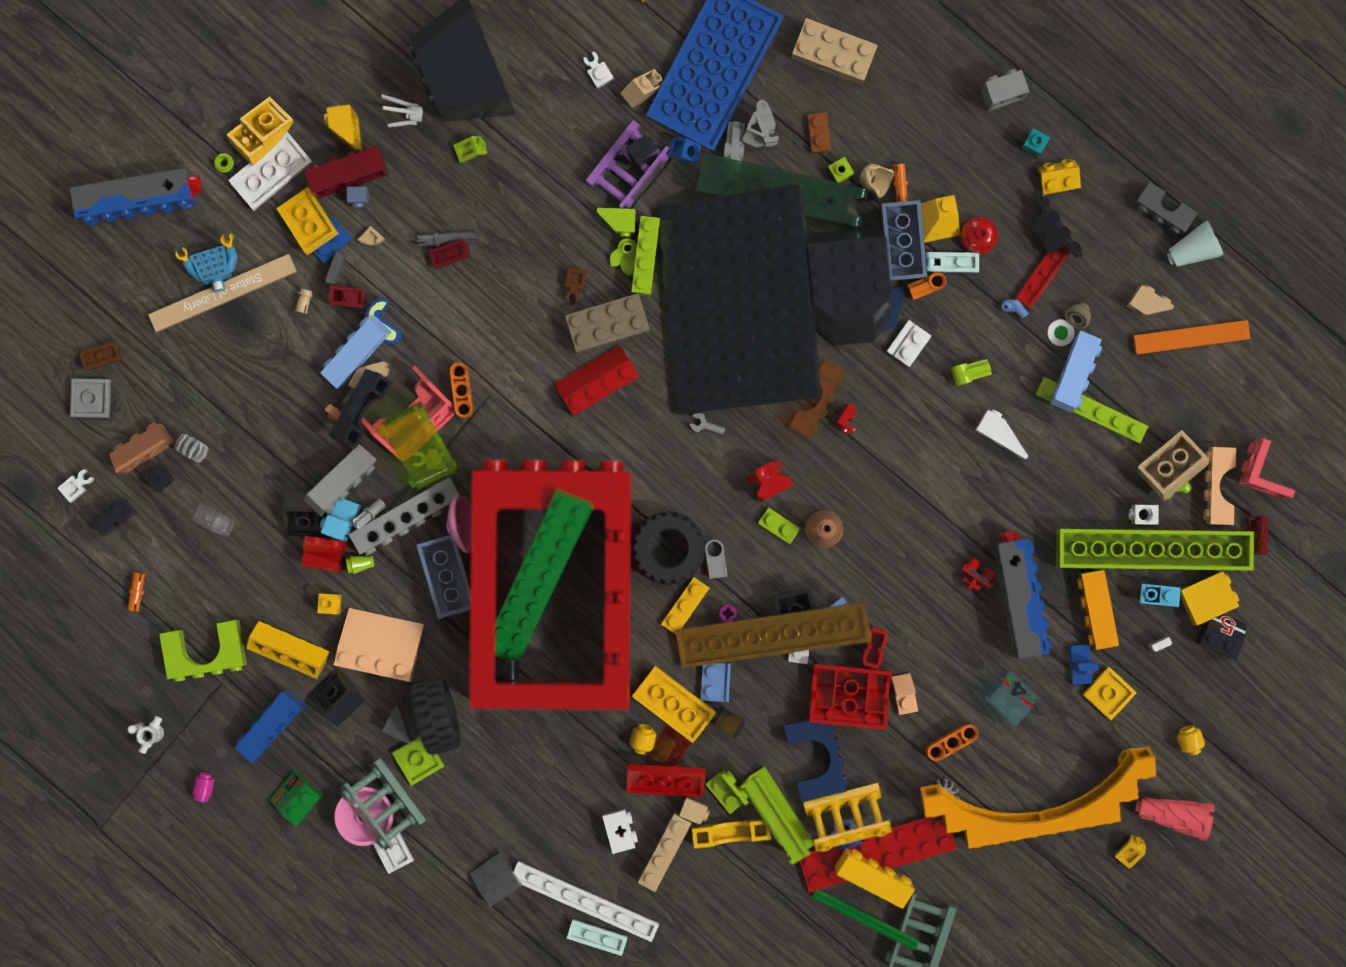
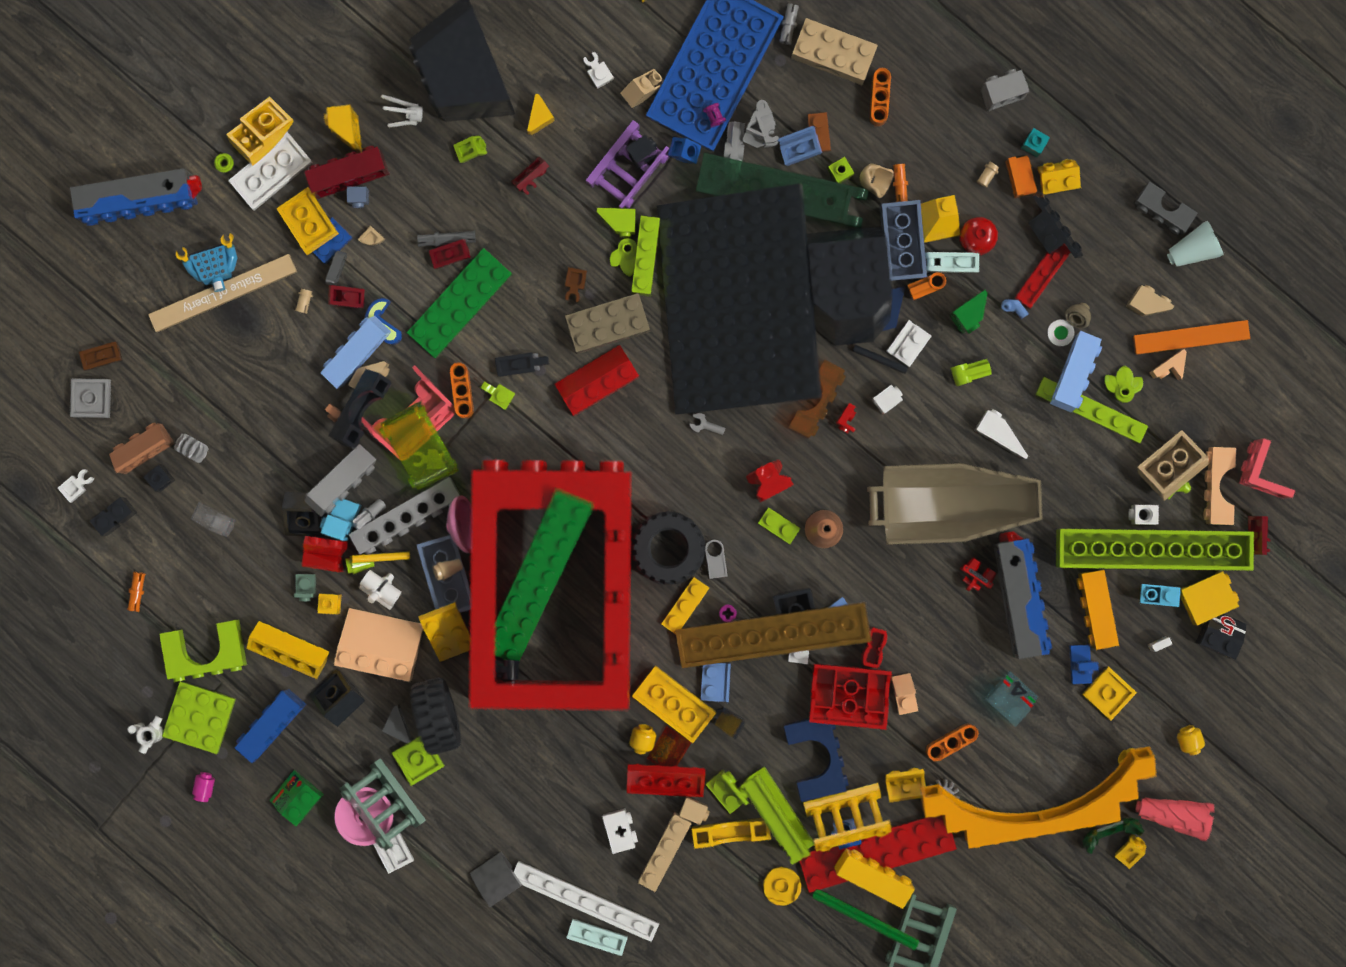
none -> lime plate [162,681,236,754]
none -> sand green bracket [294,574,316,601]
none -> yellow bar [351,552,410,563]
none -> white pin [359,570,402,610]
none -> green plate [407,248,512,359]
none -> yellow plate [419,602,471,662]
none -> tan cone [433,559,463,581]
none -> lime plate [481,381,515,410]
none -> black hinge [495,352,549,377]
none -> dark red plate [511,156,549,195]
none -> yellow slope [527,94,555,135]
none -> magenta bush [703,103,726,128]
none -> yellow tile [763,866,801,906]
none -> medium blue plate [778,126,822,166]
none -> light grey pin [779,4,799,44]
none -> black piece [852,345,908,374]
none -> dark tan windscreen [867,464,1042,544]
none -> orange beam [869,68,891,126]
none -> white brick [872,385,903,415]
none -> yellow bracket [885,768,926,803]
none -> green slope [949,290,988,334]
none -> tan pin [977,162,999,188]
none -> orange panel [1005,156,1037,198]
none -> dark green piece [1082,818,1144,854]
none -> lime plate [1104,366,1143,403]
none -> light nougat slope [1149,349,1187,380]

